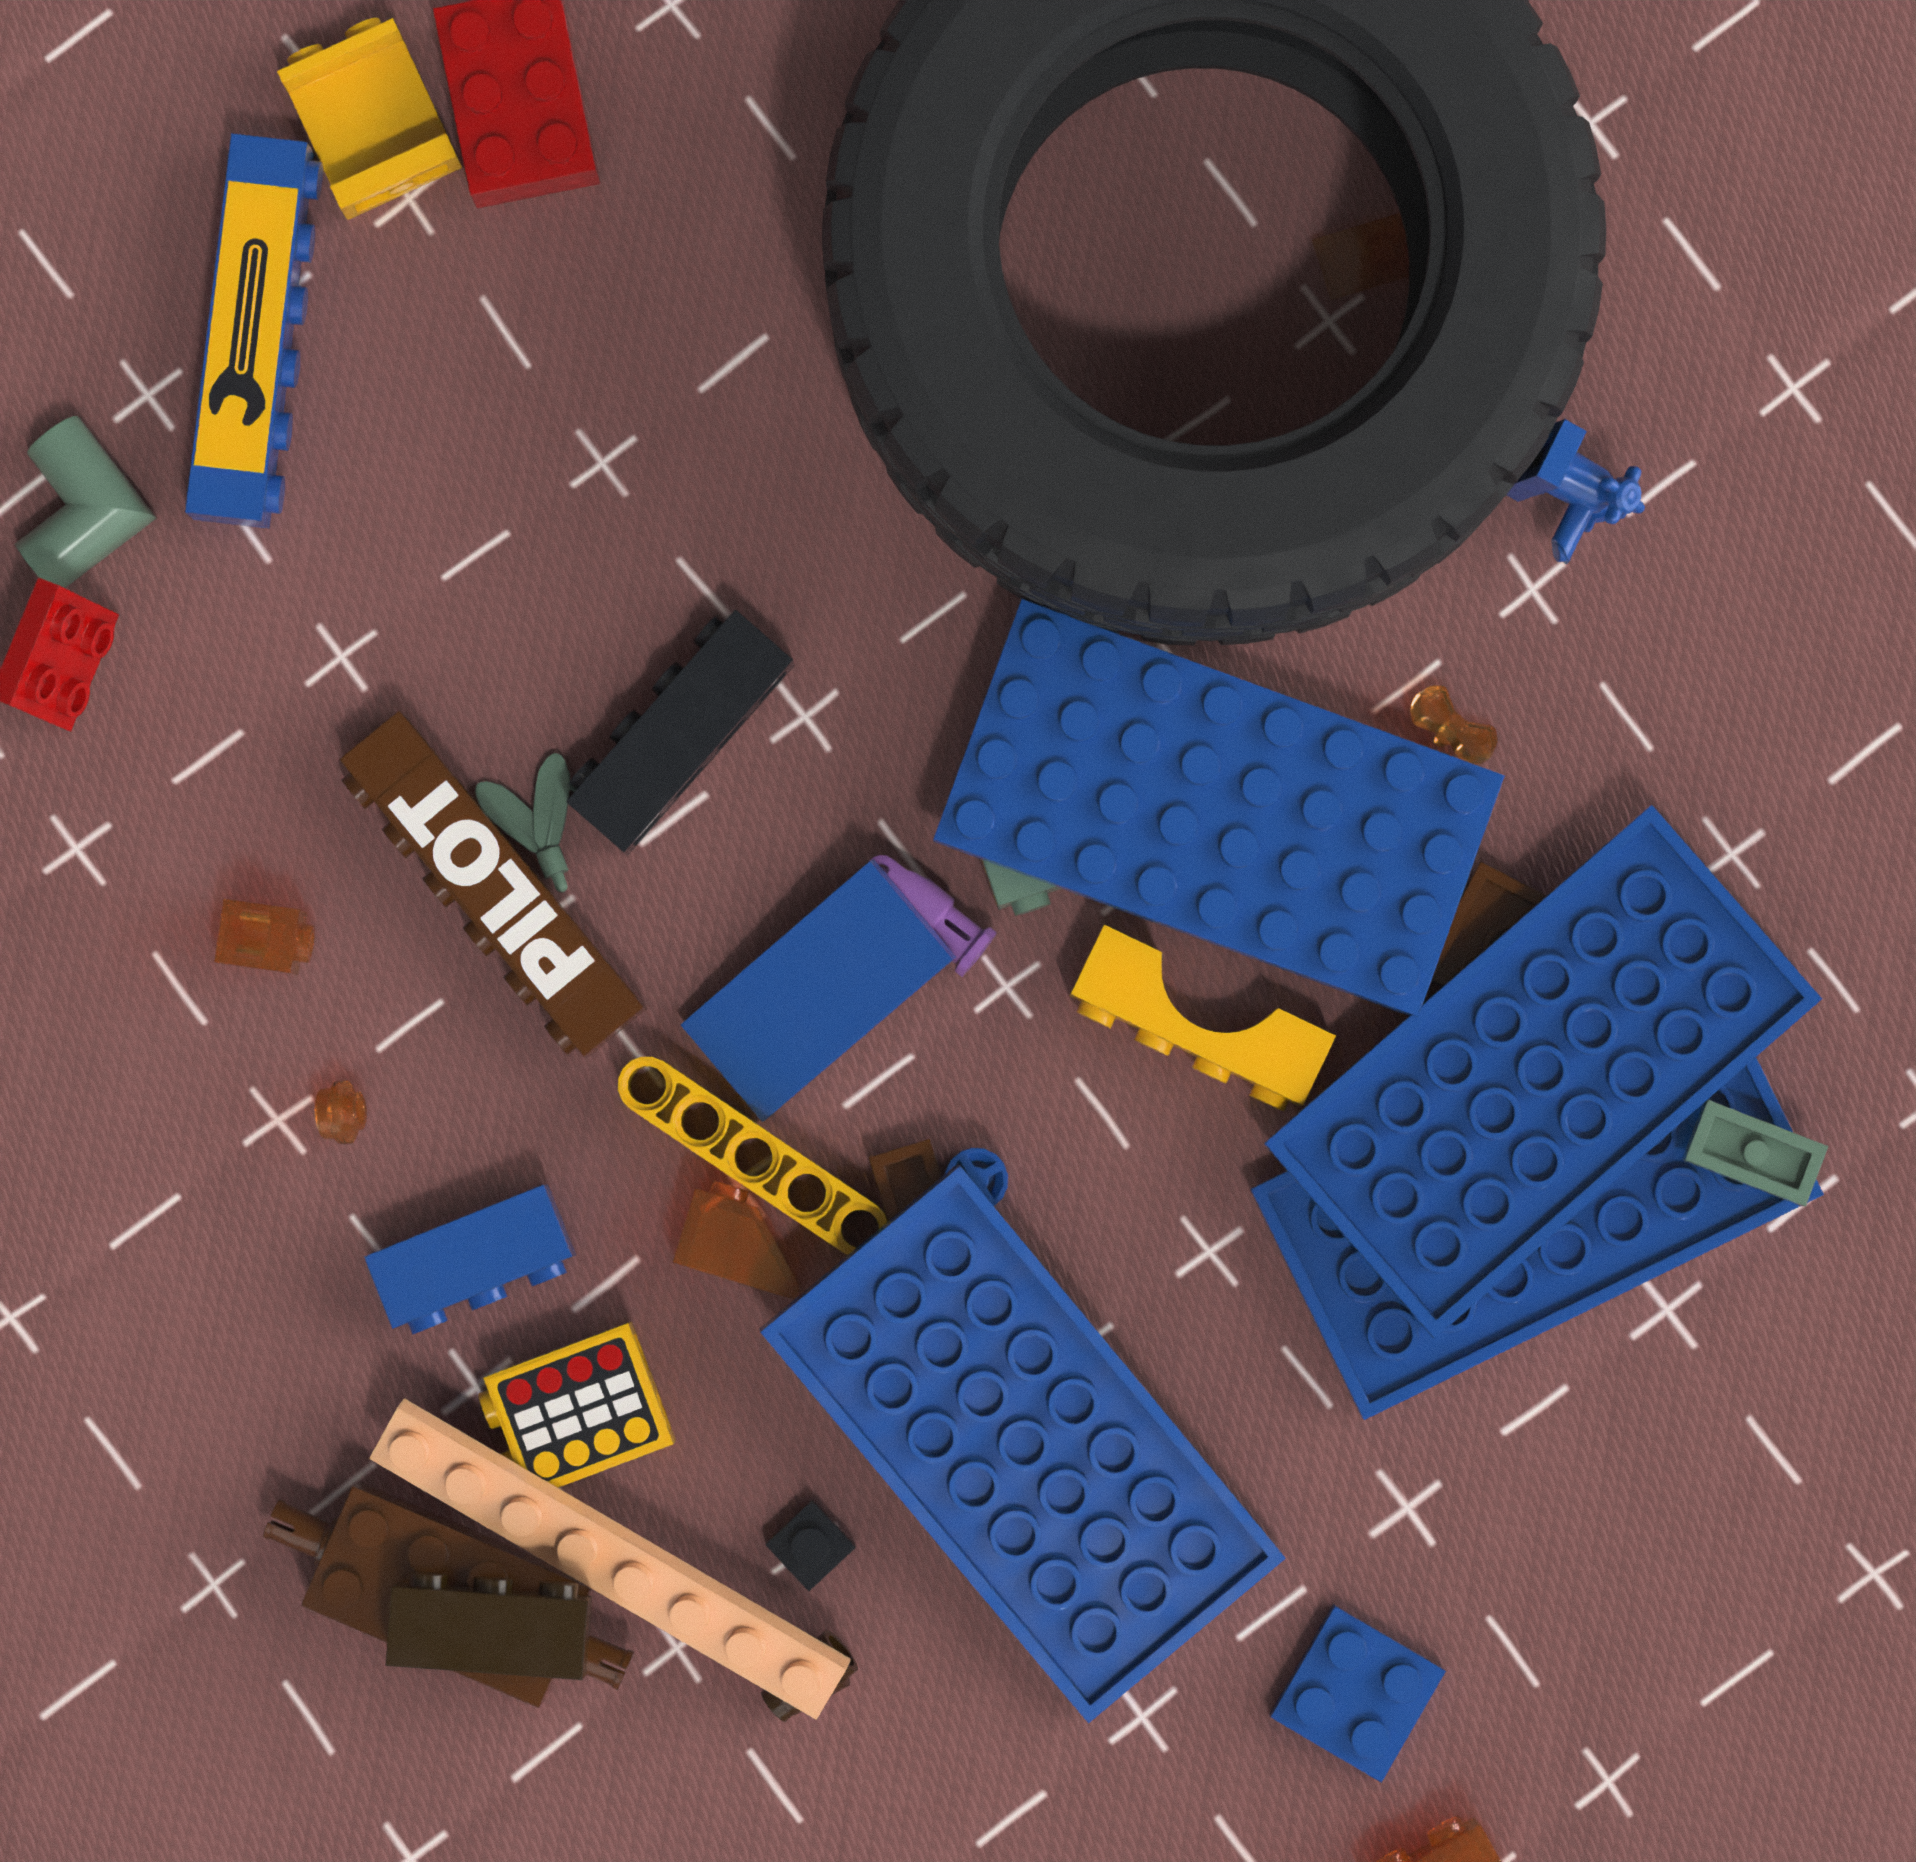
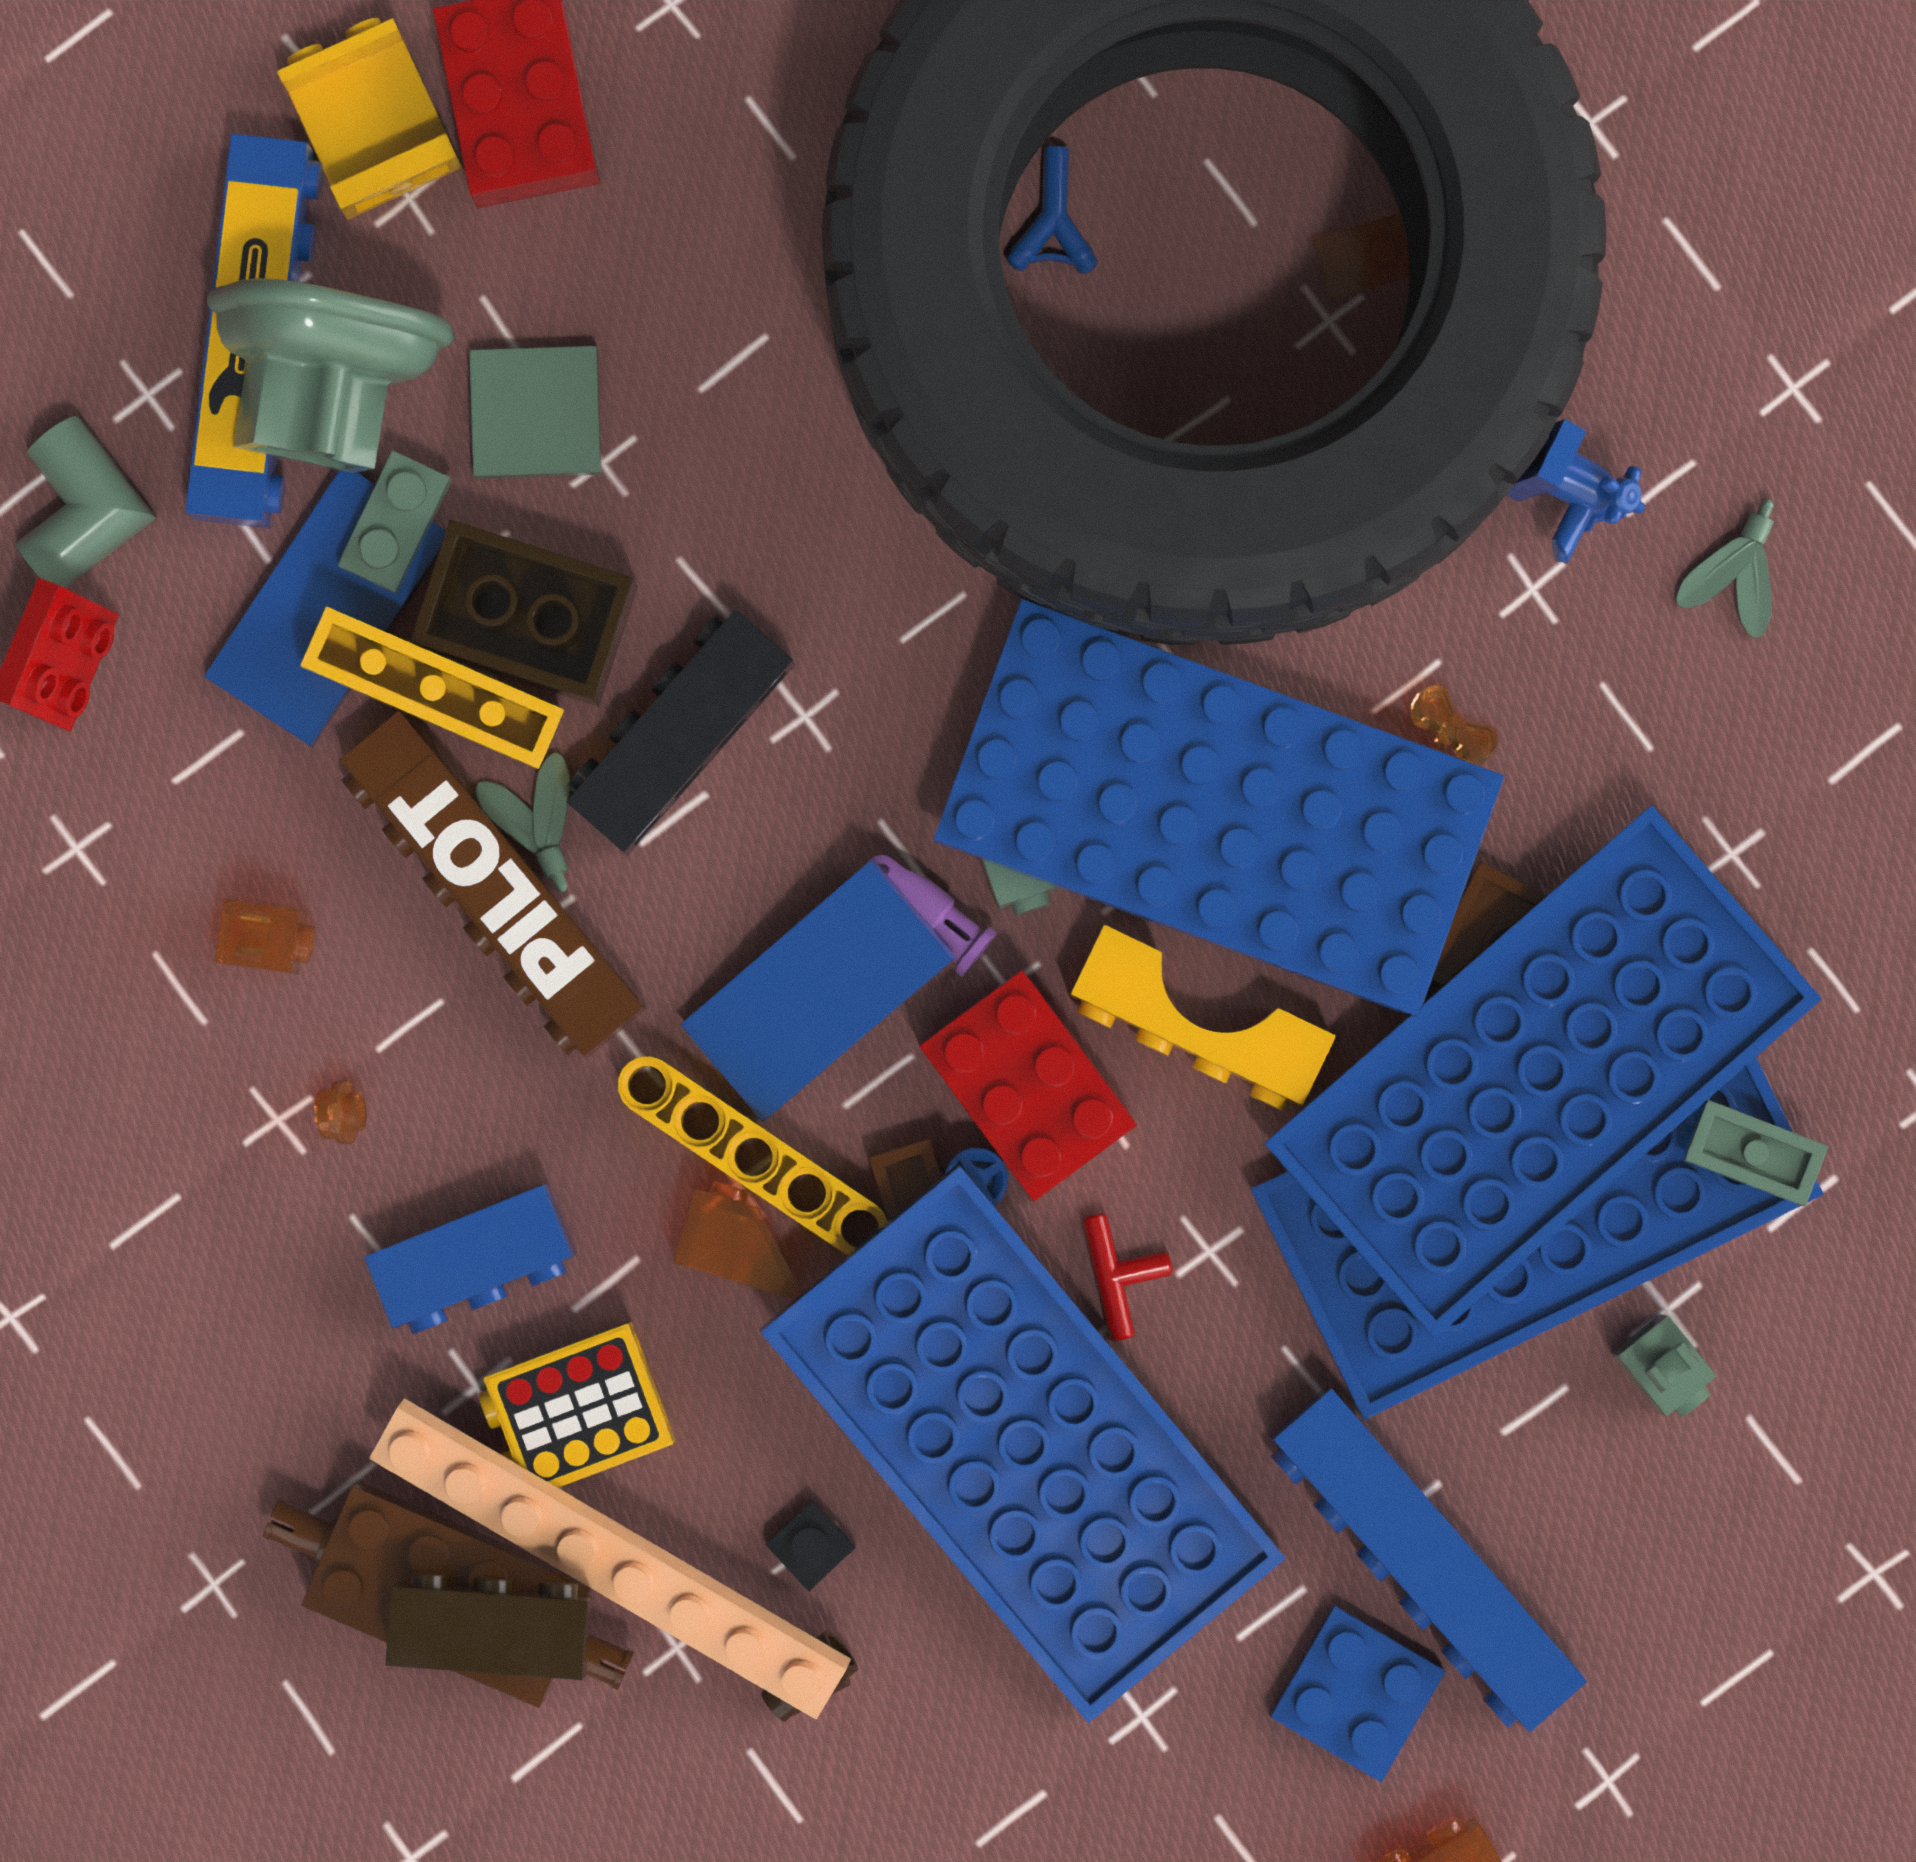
none -> blue tile [204,470,446,748]
none -> sand green piece [207,278,455,473]
none -> yellow brick [300,606,564,769]
none -> sand green plate [338,450,452,595]
none -> dark brown brick [410,519,638,707]
none -> sand green tile [470,346,602,479]
none -> red brick [919,970,1138,1202]
none -> blue piece [1006,146,1098,274]
none -> red piece [1082,1213,1173,1342]
none -> blue brick [1270,1386,1588,1733]
none -> sand green brick [1611,1314,1717,1417]
none -> sand green piece [1676,499,1774,638]

